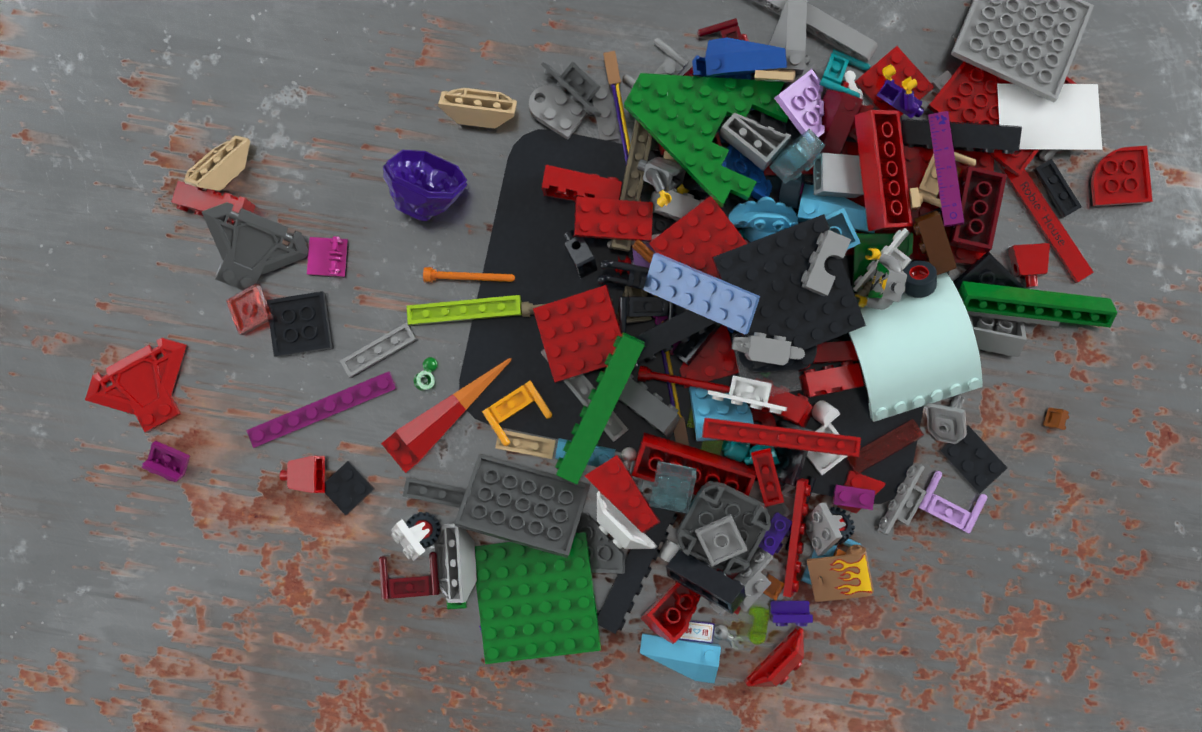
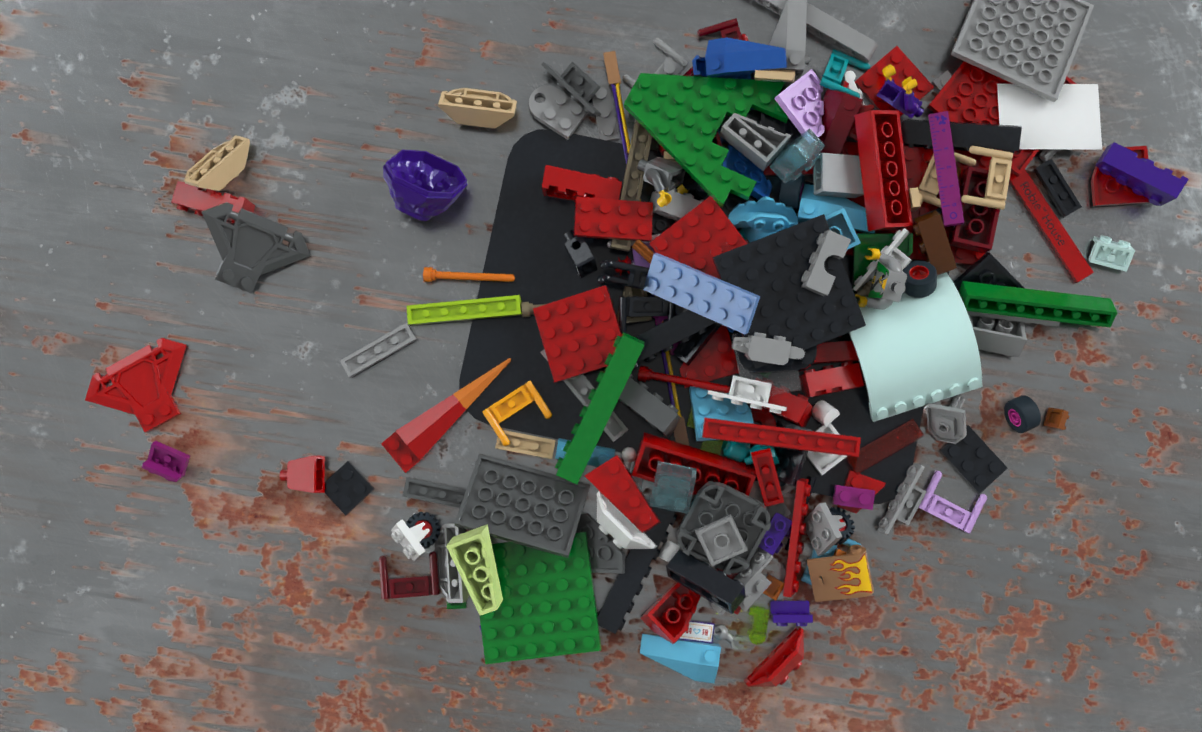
clear red plate [226,284,273,335] -> none
magenta plate [246,371,397,448] -> none
black plate [266,291,332,357] -> none
dark pink hinge [307,236,348,277] -> none
green plate [414,357,438,391] -> none
red torso [1007,243,1050,288] -> none
none -> yellowish green wedge [446,524,503,616]
none -> tan plate [961,146,1013,210]
none -> black wheel [1004,395,1041,433]
none -> light aqua bracket [1088,235,1135,272]
none -> dark purple wedge [1095,142,1189,206]

